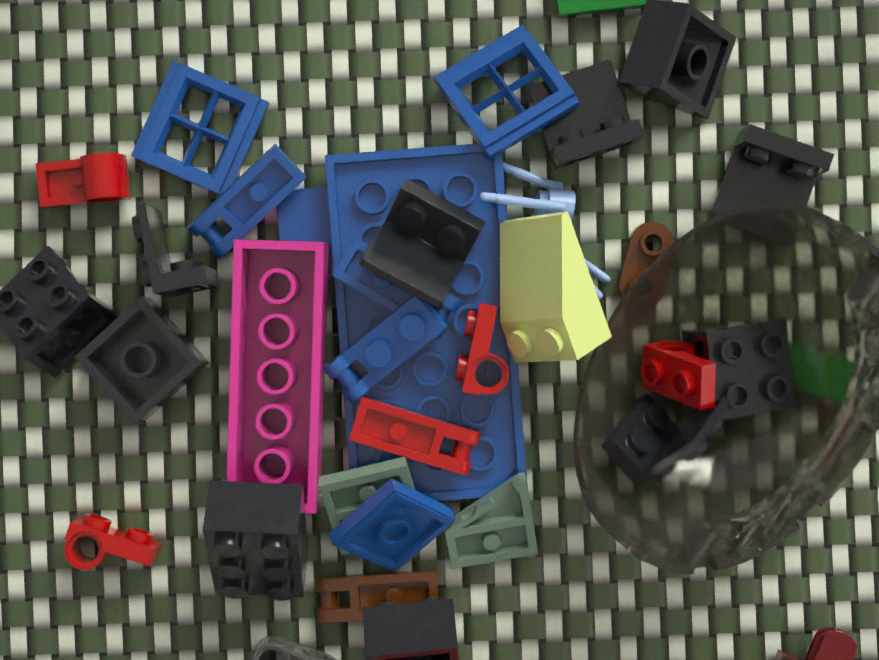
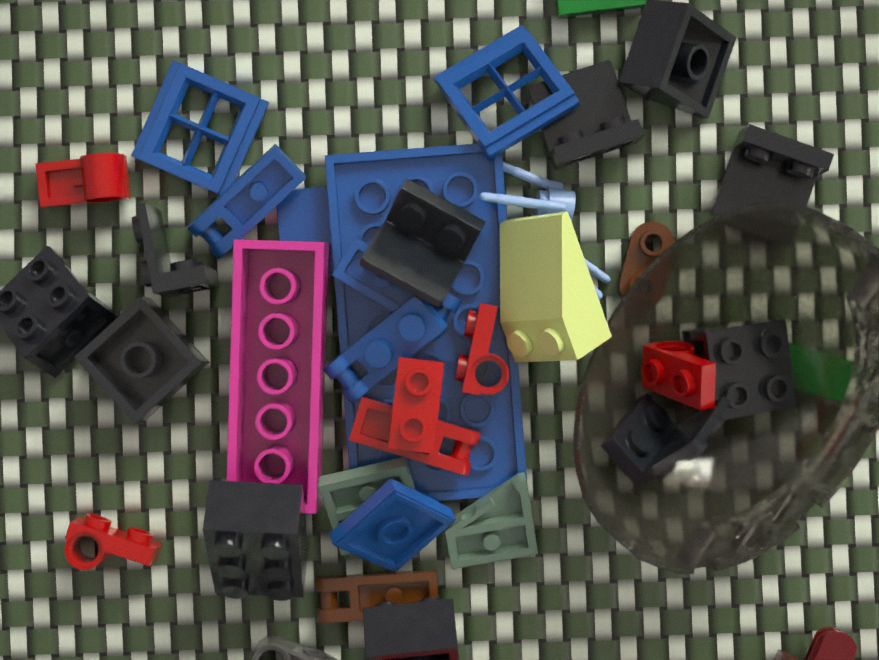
none -> red plate [388,357,444,454]

